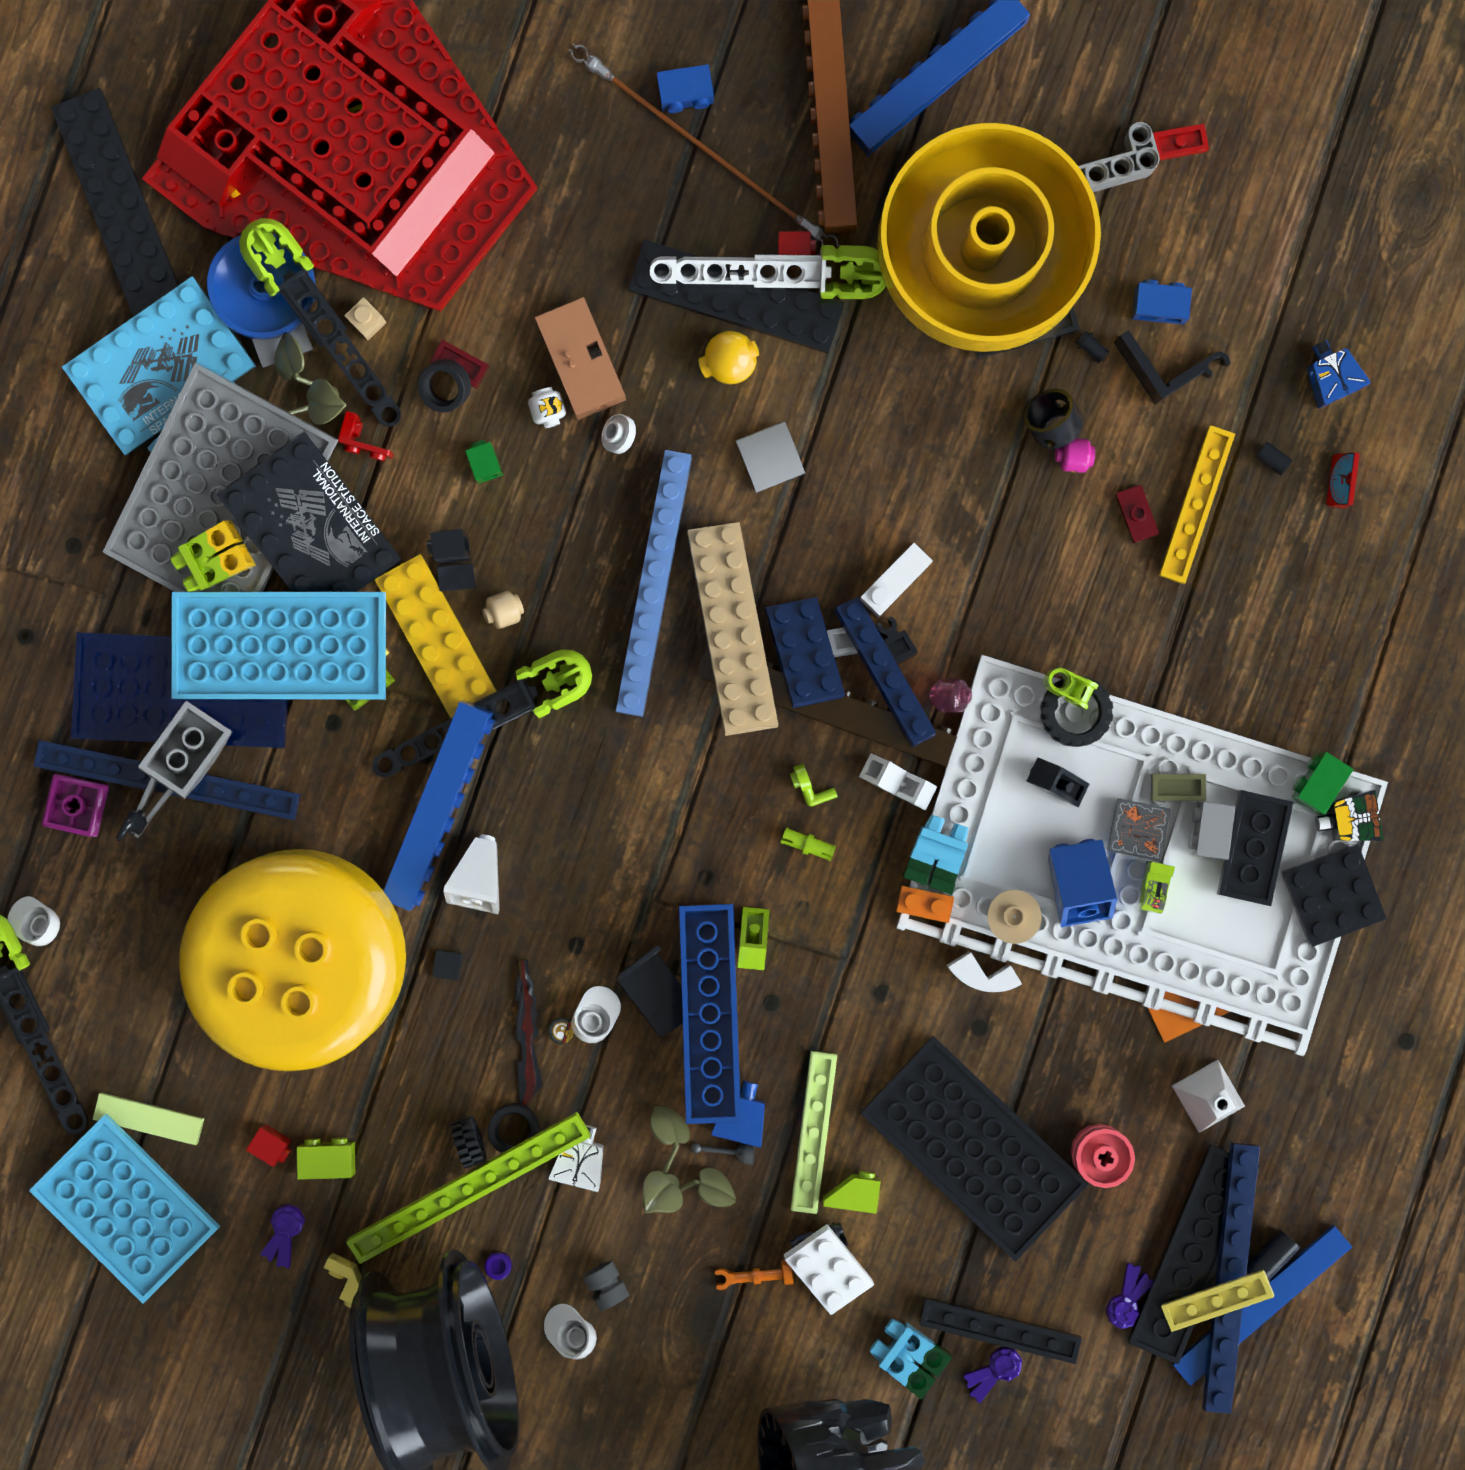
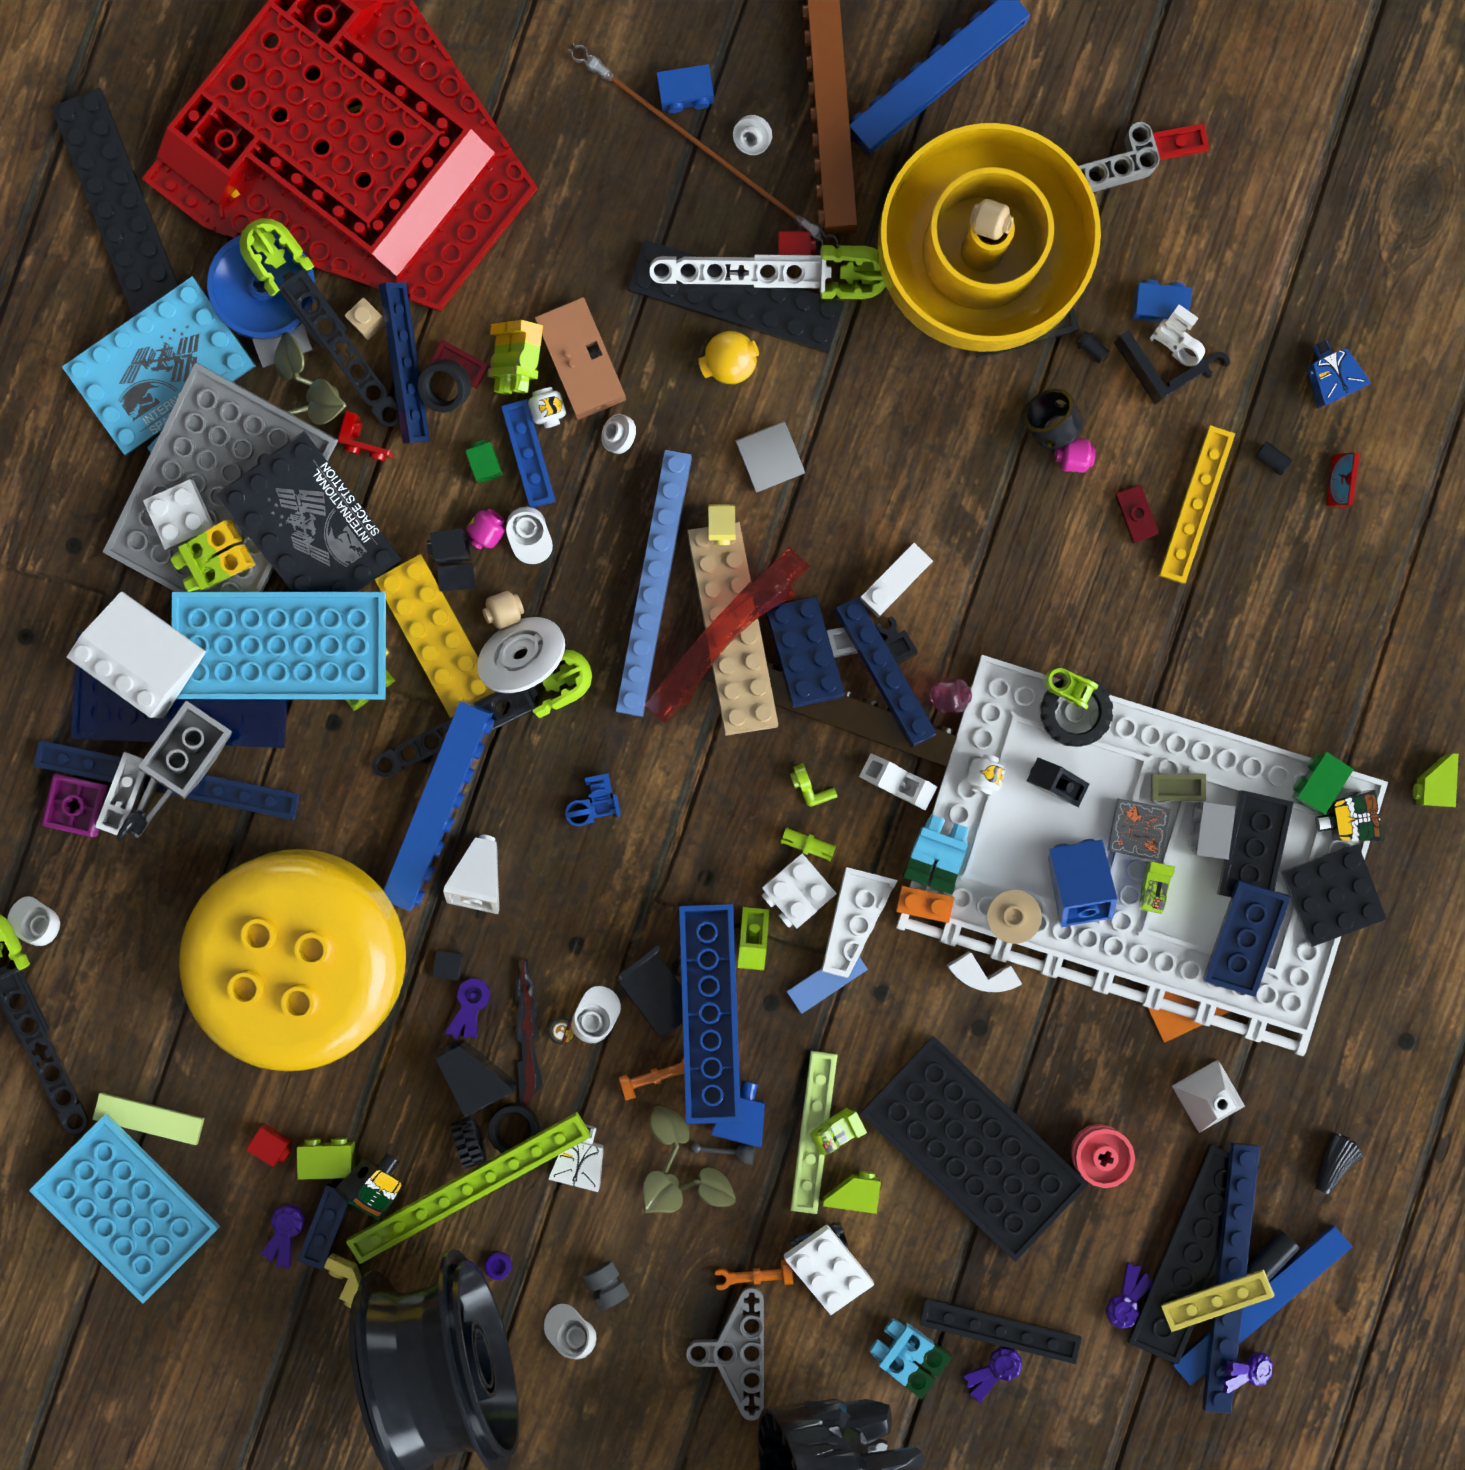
none -> white slope [67,592,206,718]
none -> white slope [95,752,146,835]
none -> white plate [143,479,214,550]
none -> dark blue plate [297,1184,349,1270]
none -> torso [335,1152,401,1221]
none -> dark blue plate [379,283,430,444]
none -> black slope [436,1040,518,1117]
none -> dark purple piece [445,978,490,1039]
none -> dark pink head [466,509,506,549]
none -> white piece [477,617,565,693]
none -> lime hips [488,320,543,395]
none -> blue plate [501,399,556,508]
none -> white cap [506,507,553,564]
none -> blue piece [565,773,621,826]
none -> orange piece [619,1057,685,1100]
none -> clear red slope [646,546,810,724]
none -> light grey beam [686,1286,764,1421]
none -> light yellow slope [708,504,736,545]
none -> white plate [733,115,772,155]
none -> white plate [761,853,837,929]
none -> medium blue tile [787,957,868,1014]
none -> lime leg [810,1108,867,1155]
none -> white wing [821,867,898,978]
none -> white head [967,754,1005,796]
none -> tan head [969,199,1013,240]
none -> white piece [1150,305,1205,367]
none -> dark blue plate [1203,879,1291,997]
none -> dark purple piece [1222,1352,1273,1394]
none -> black piece [1315,1132,1363,1194]
none -> lime slope [1413,753,1459,807]

